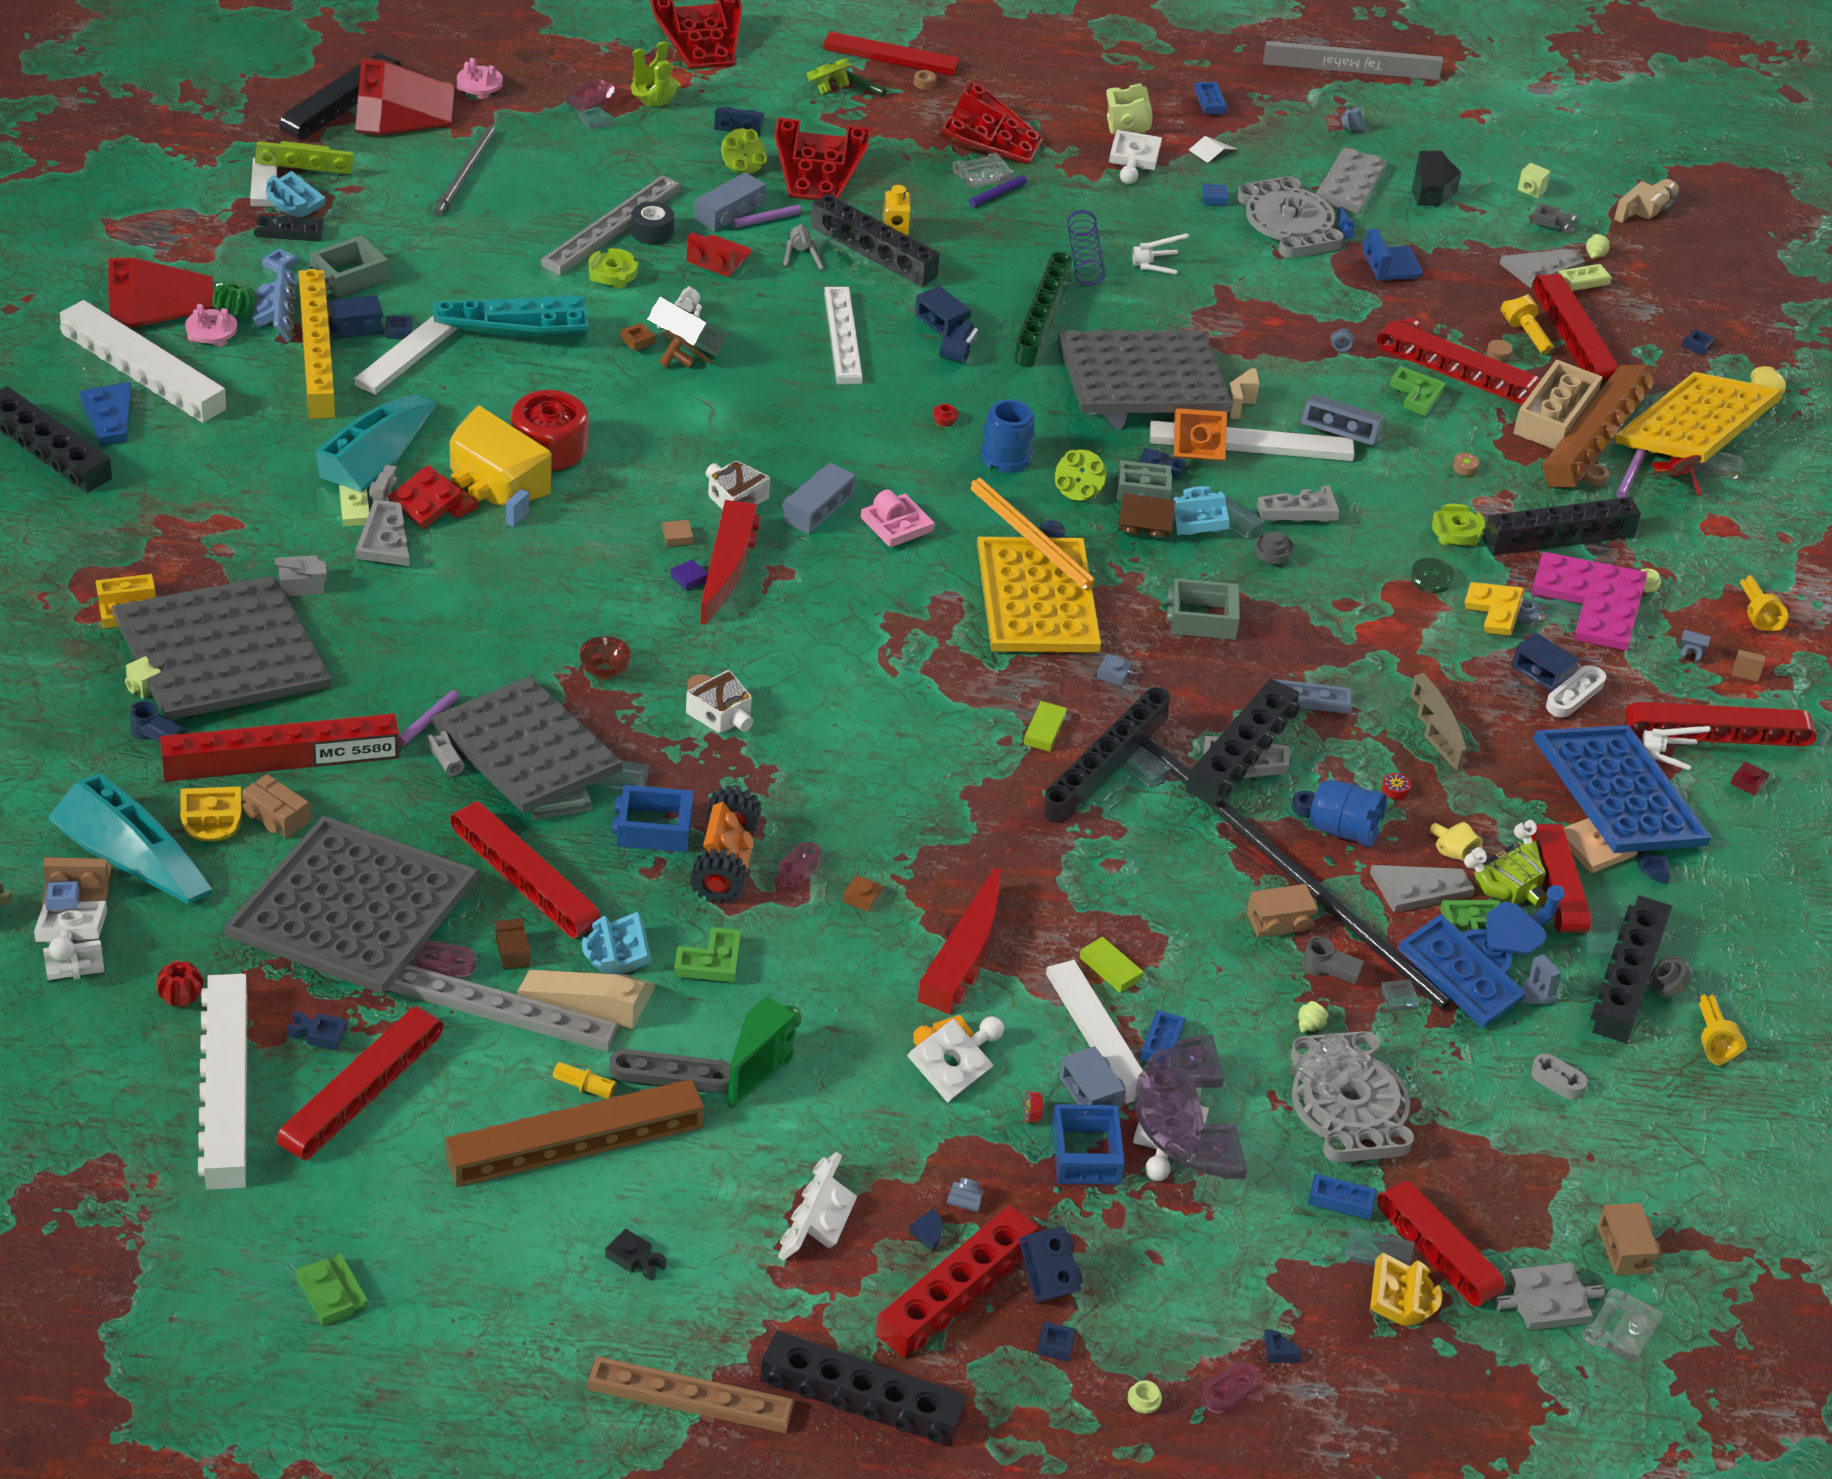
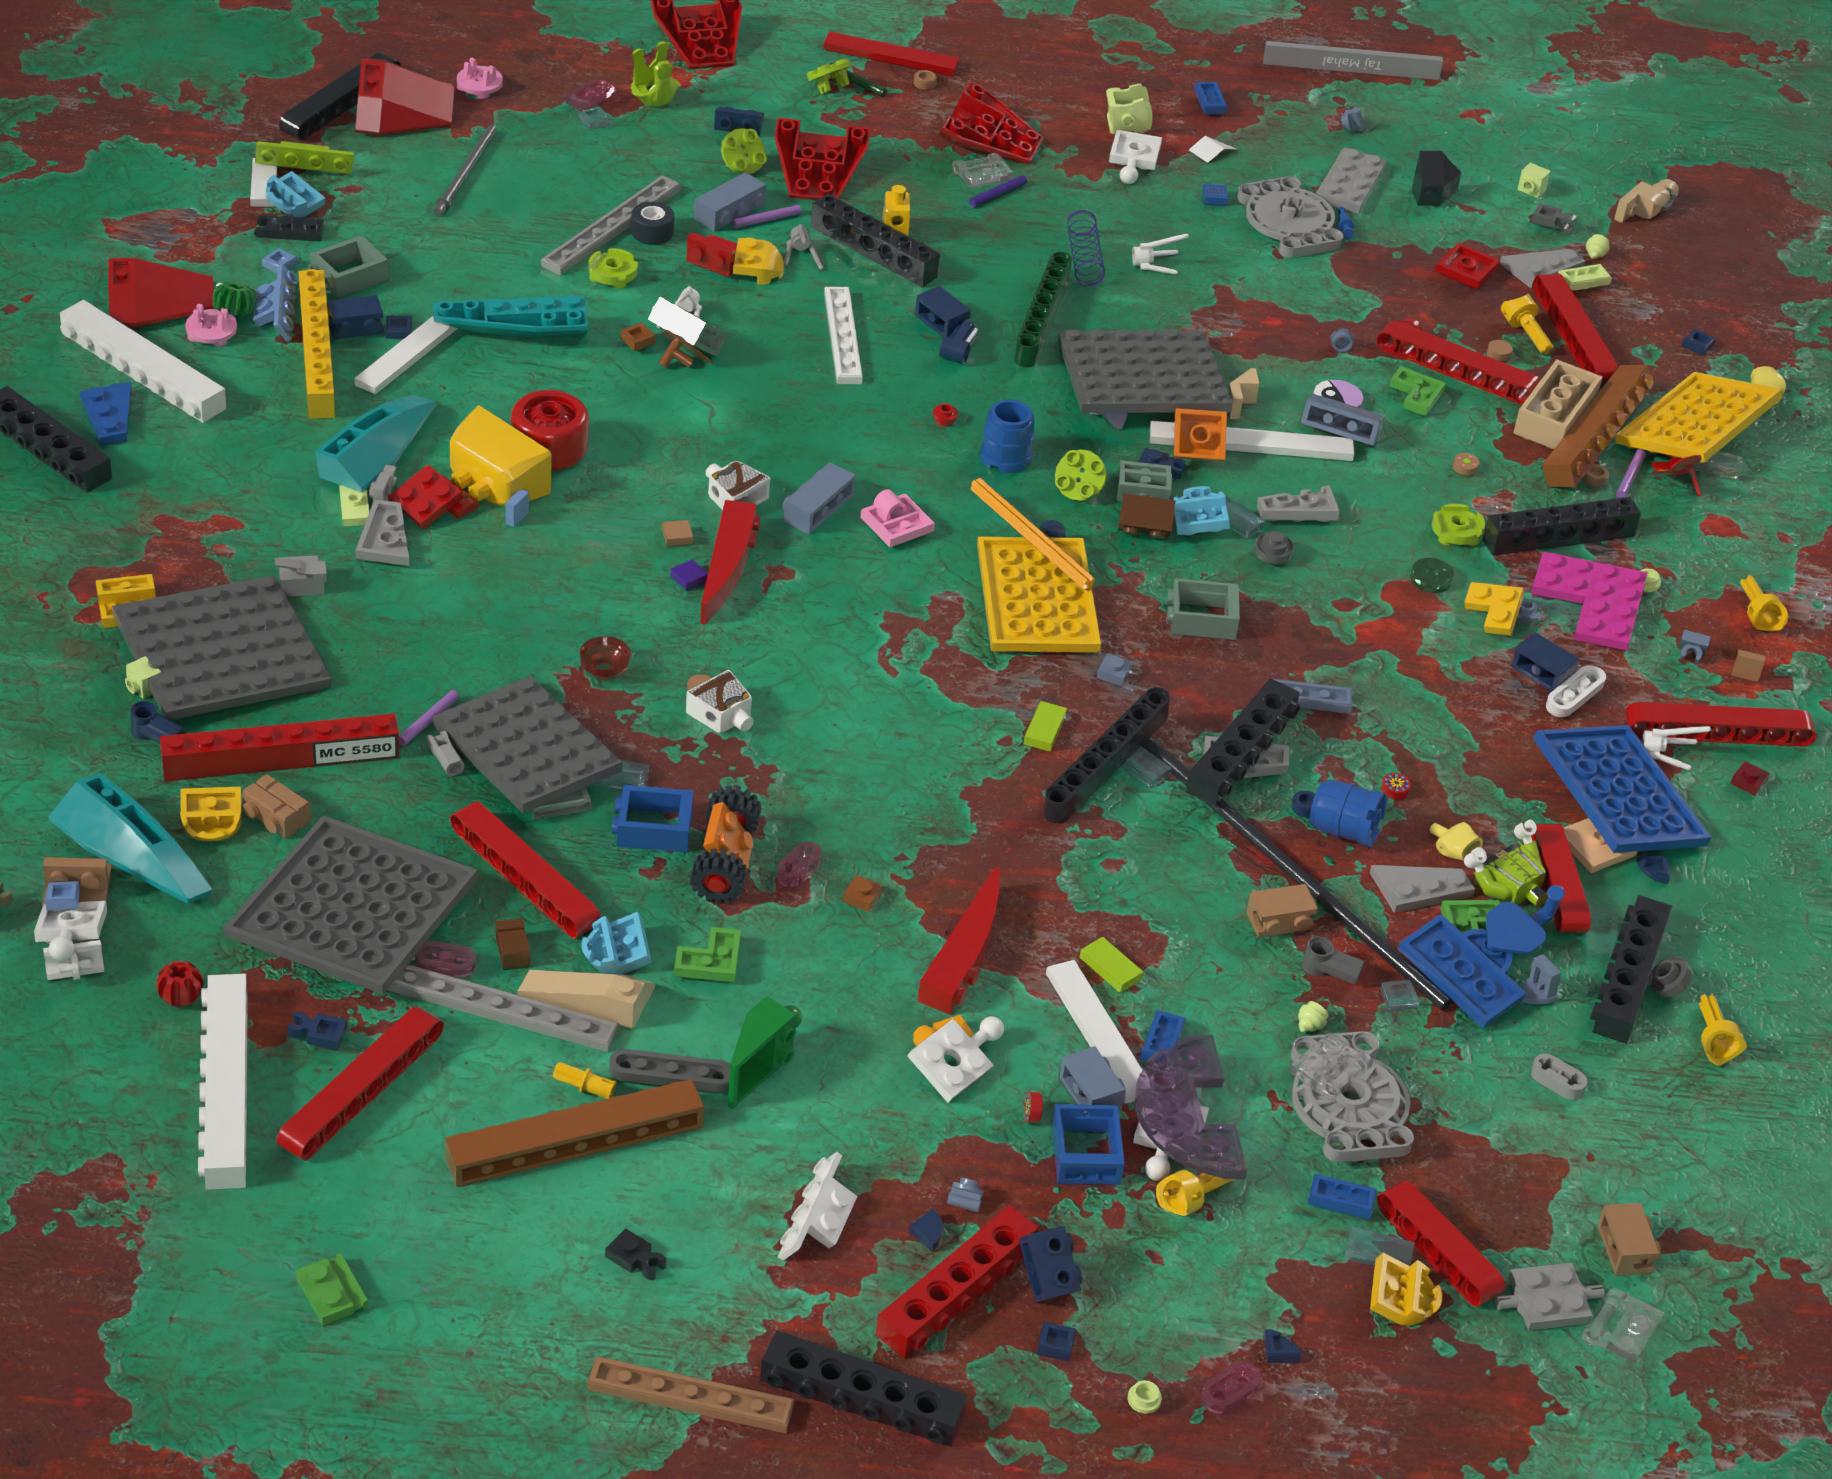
blue bracket [1363,229,1423,281] -> none
dark tan slope [1410,673,1466,771] -> none
none -> yellow slope [733,238,784,285]
none -> yellow piece [1156,1161,1240,1216]
none -> tile [1313,380,1364,408]
none -> red plate [1435,242,1500,289]

